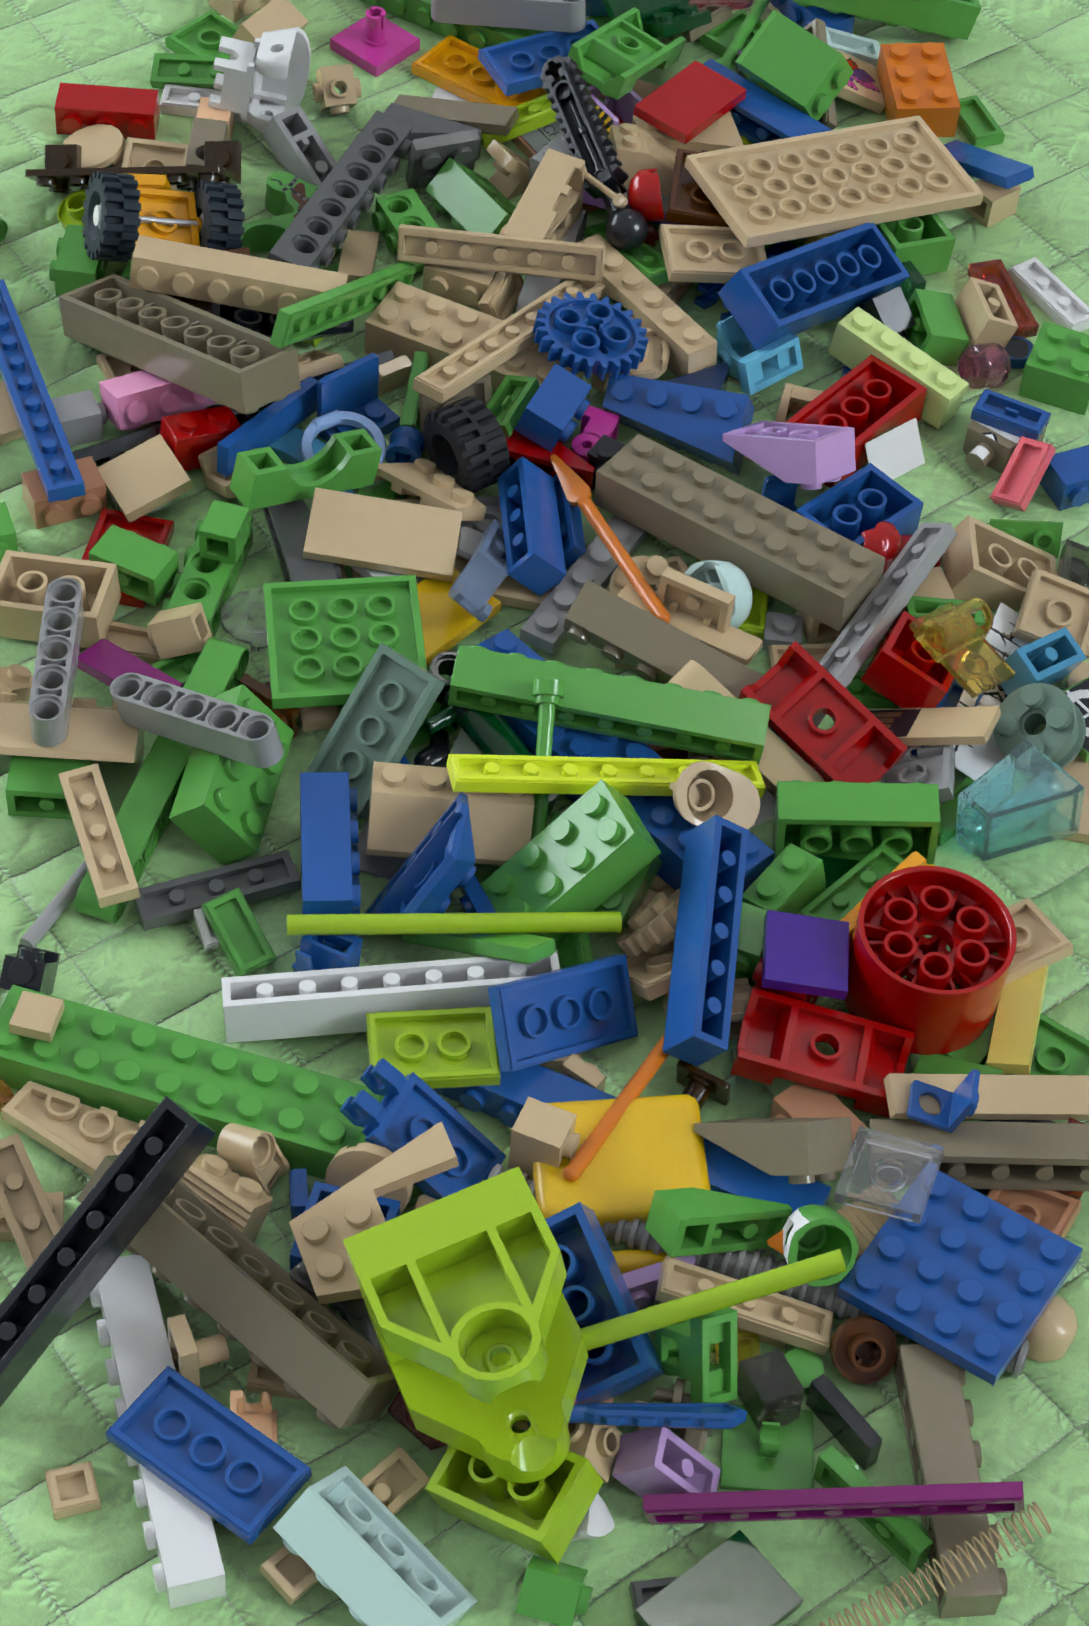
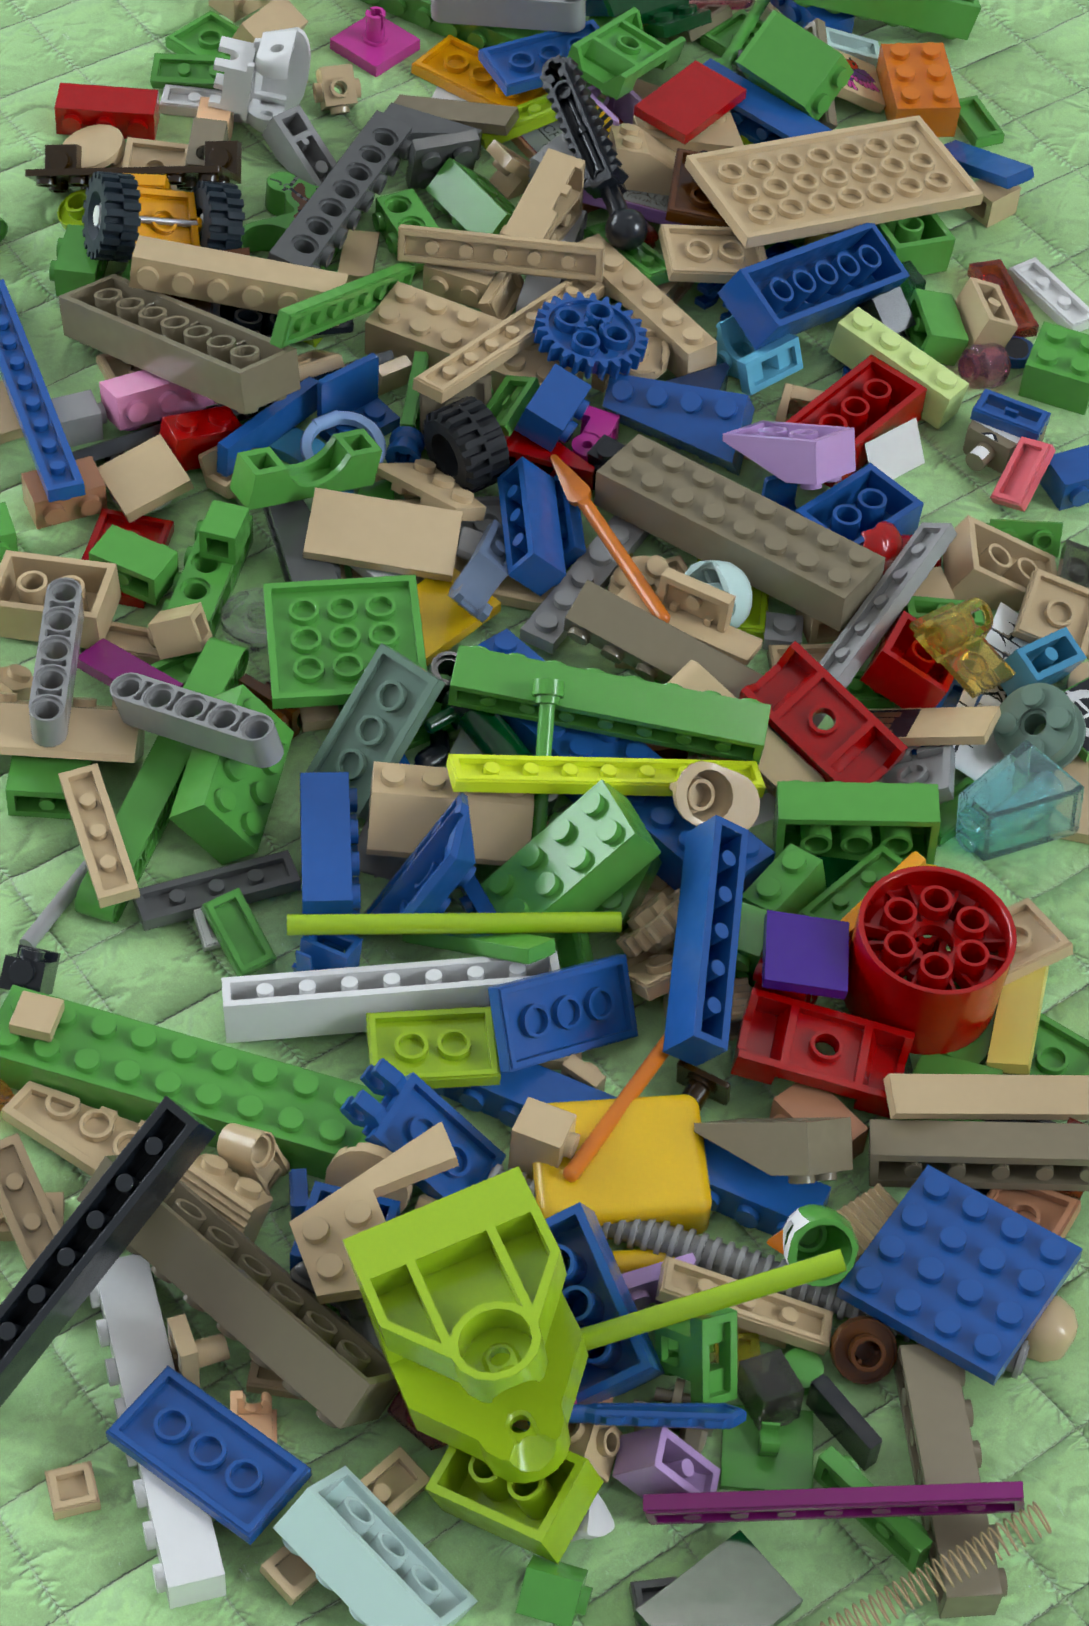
tan hinge [584,167,628,209] -> none
red hair [627,168,665,221] -> none
bright green slope [645,1187,793,1257] -> none
clear tile [834,1126,944,1224] -> none
blue bracket [907,1069,980,1133] -> none

